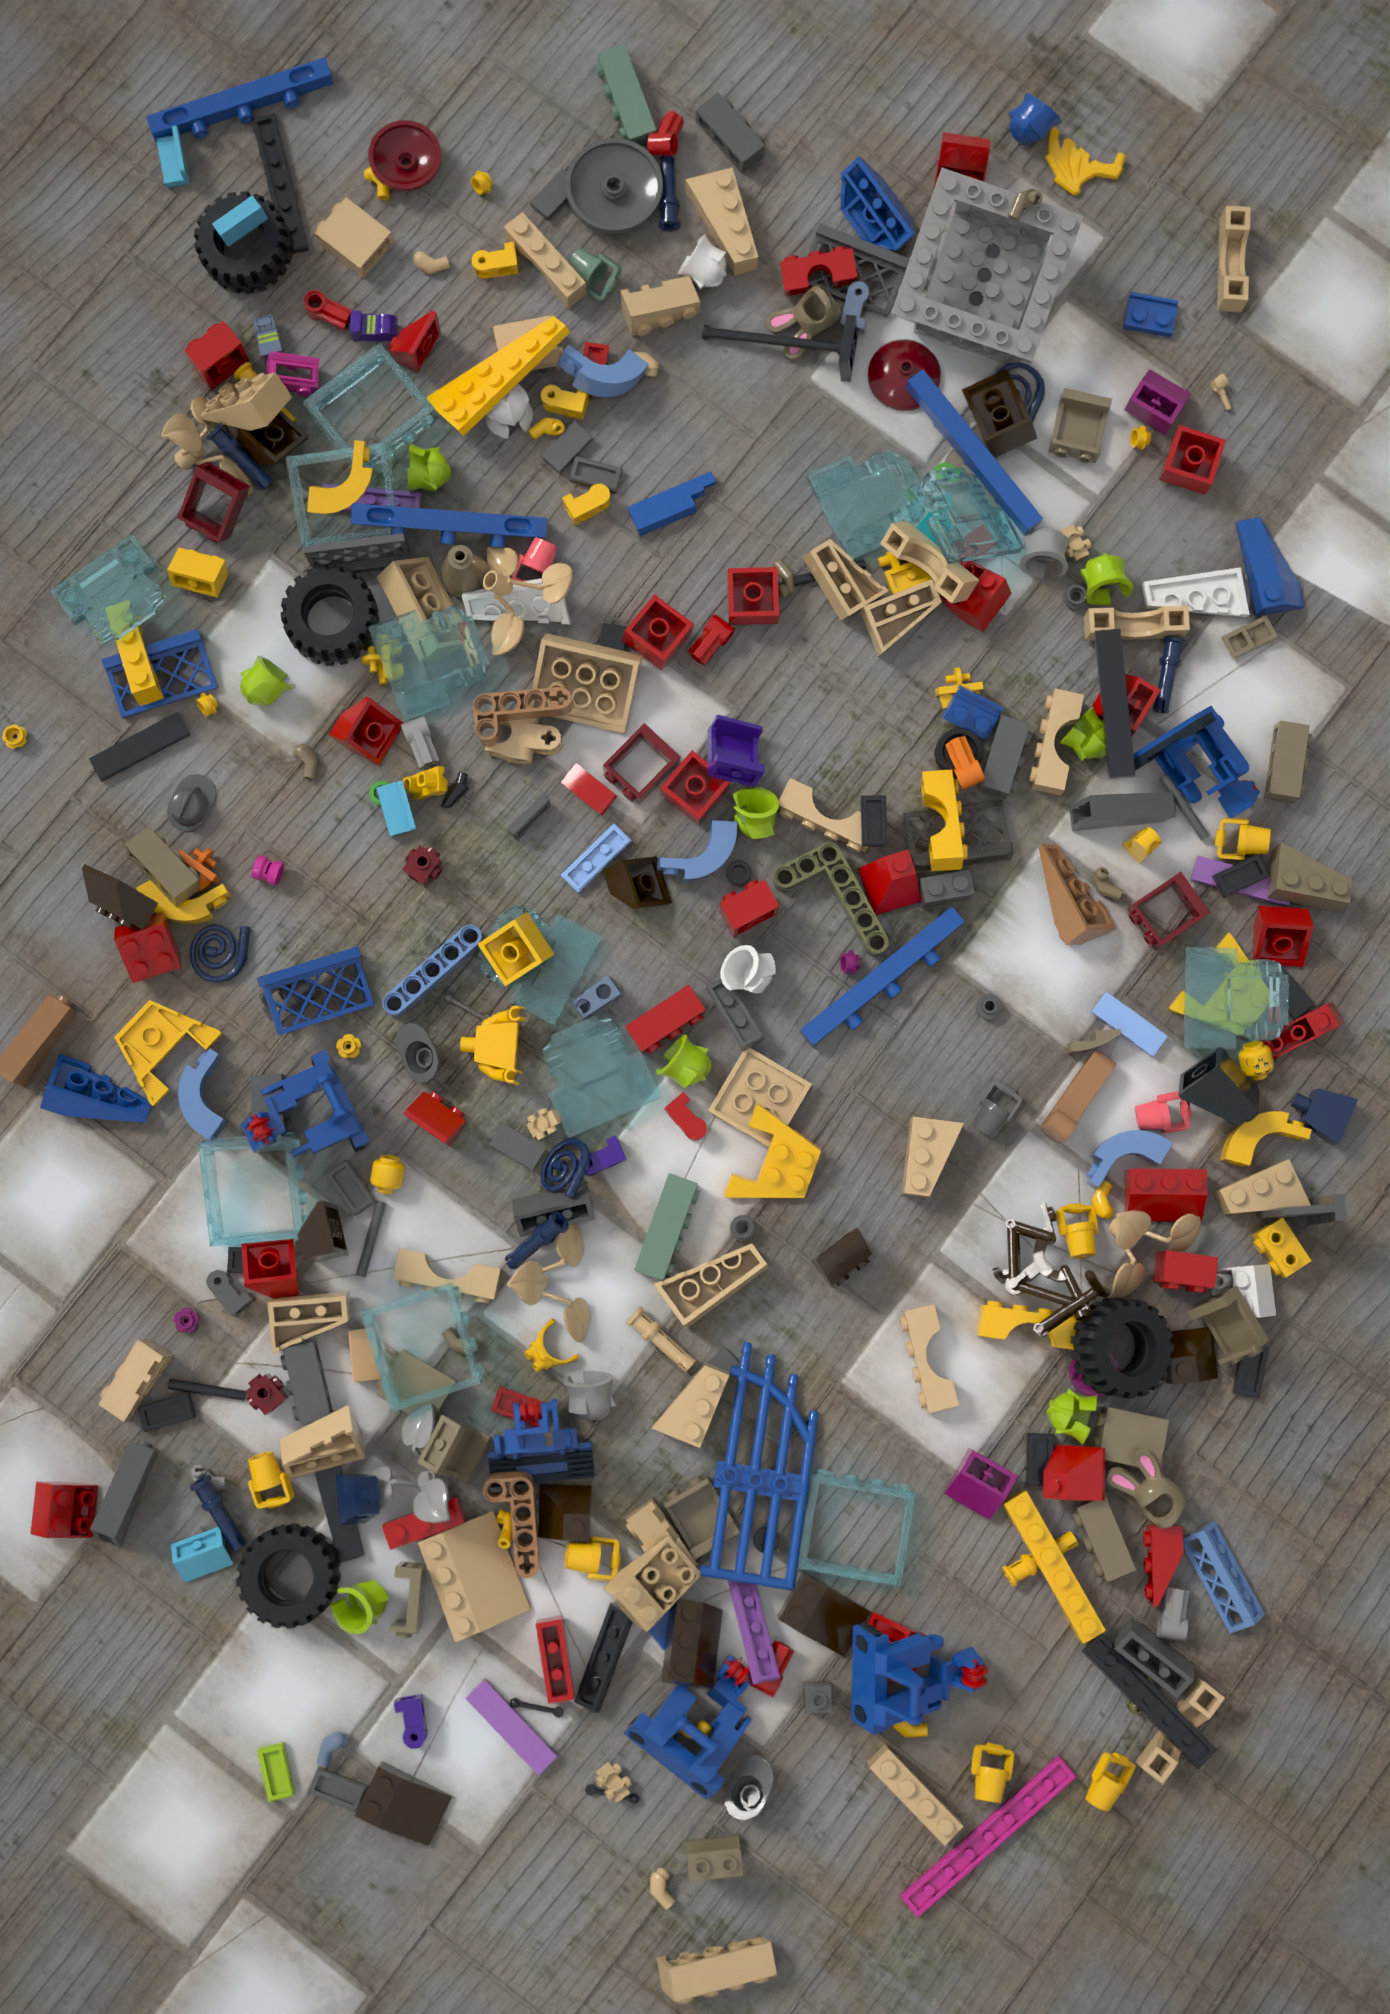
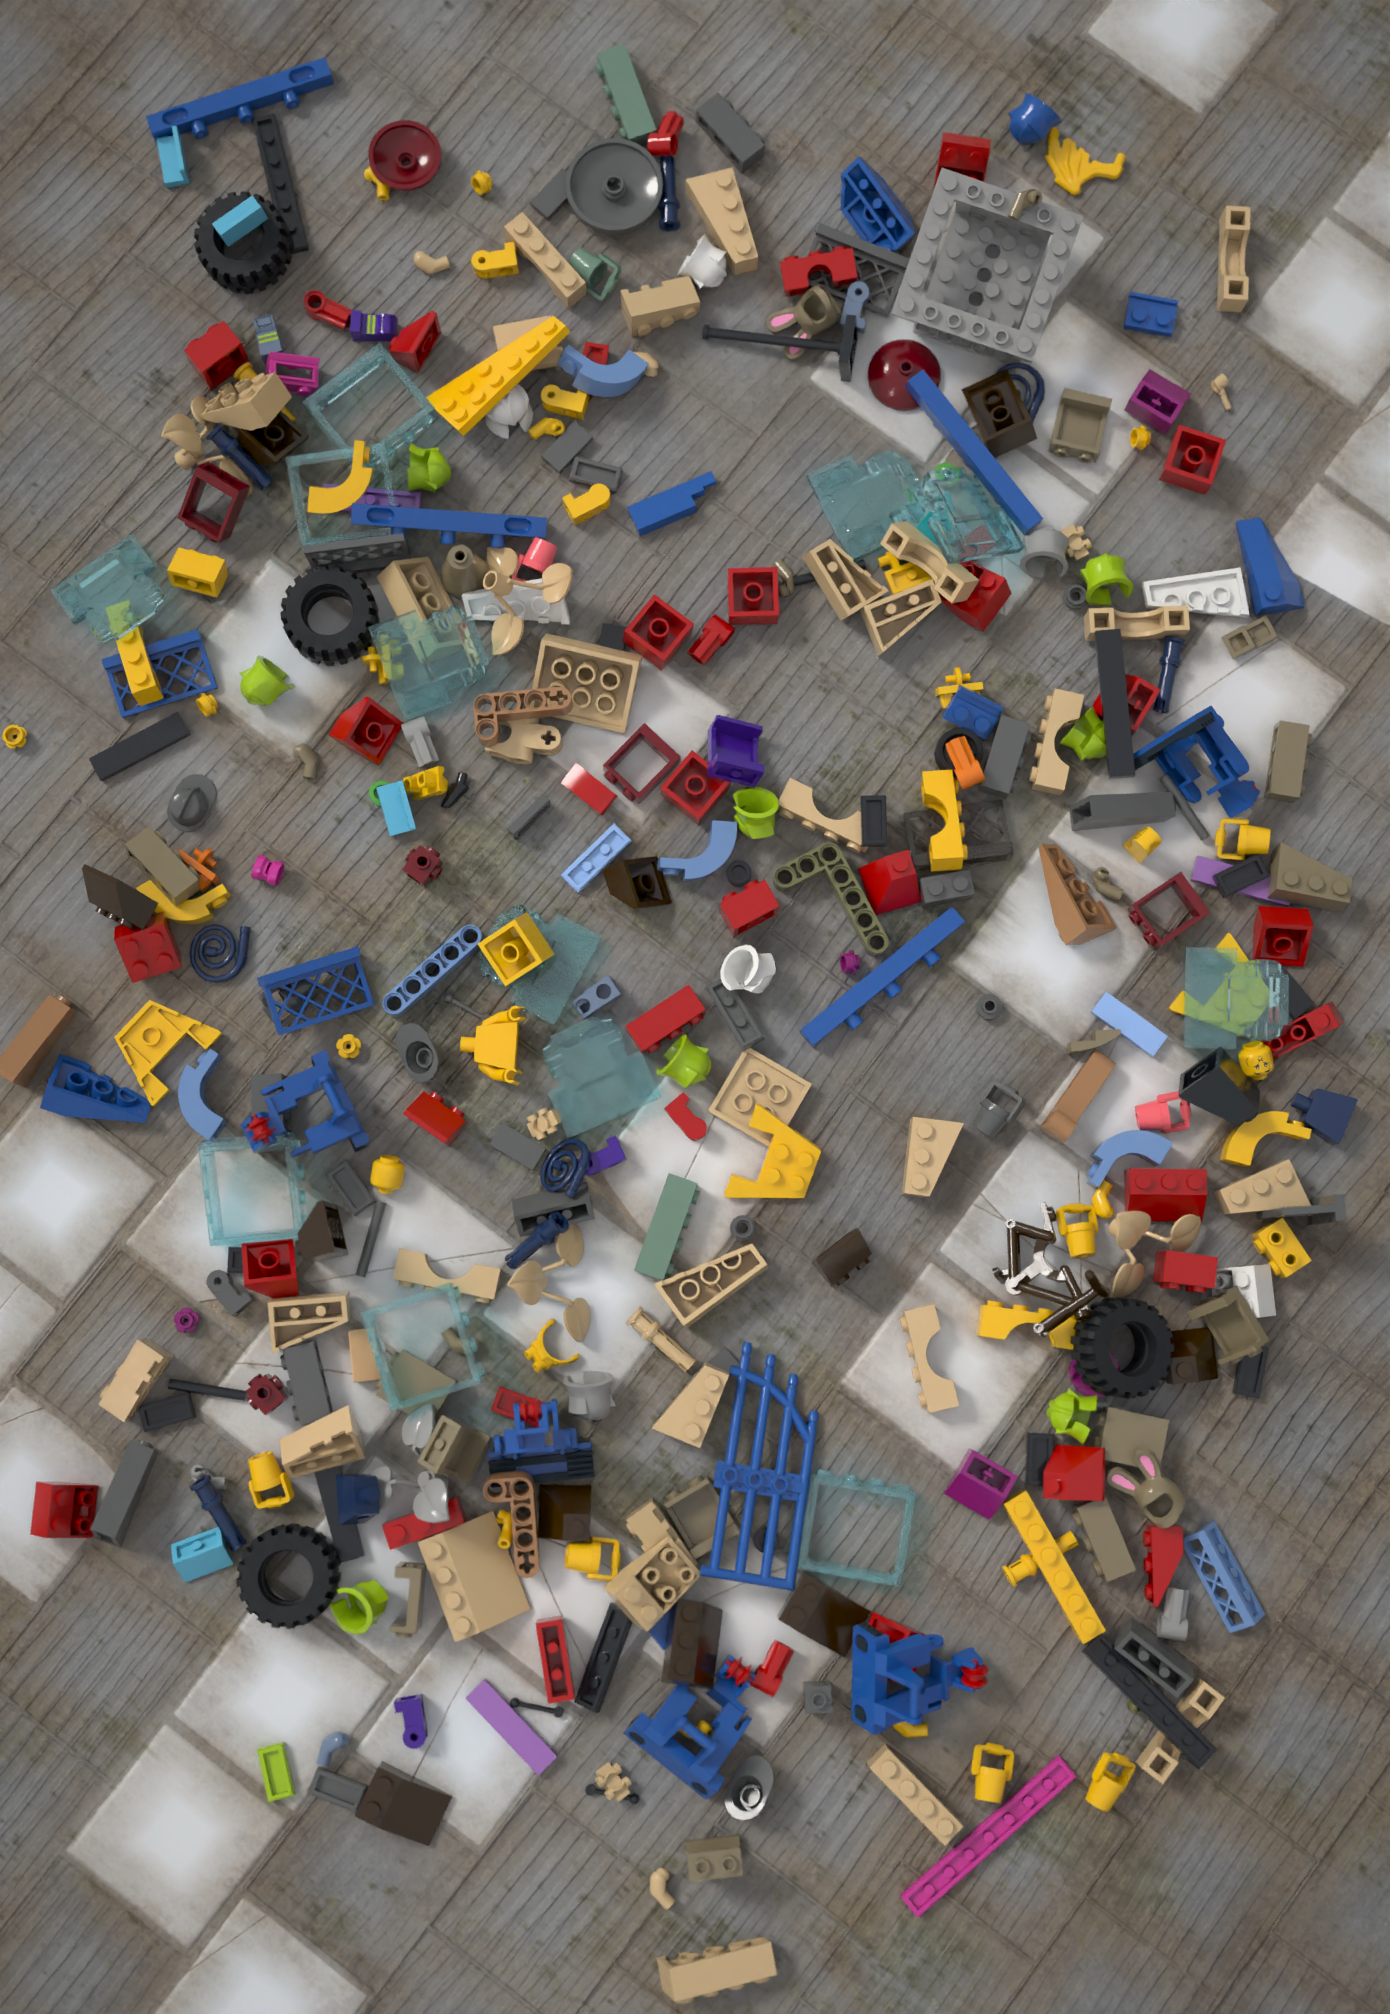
tan brick [315,197,394,278] -> none
medium lavender tile [727,1580,780,1685] -> none

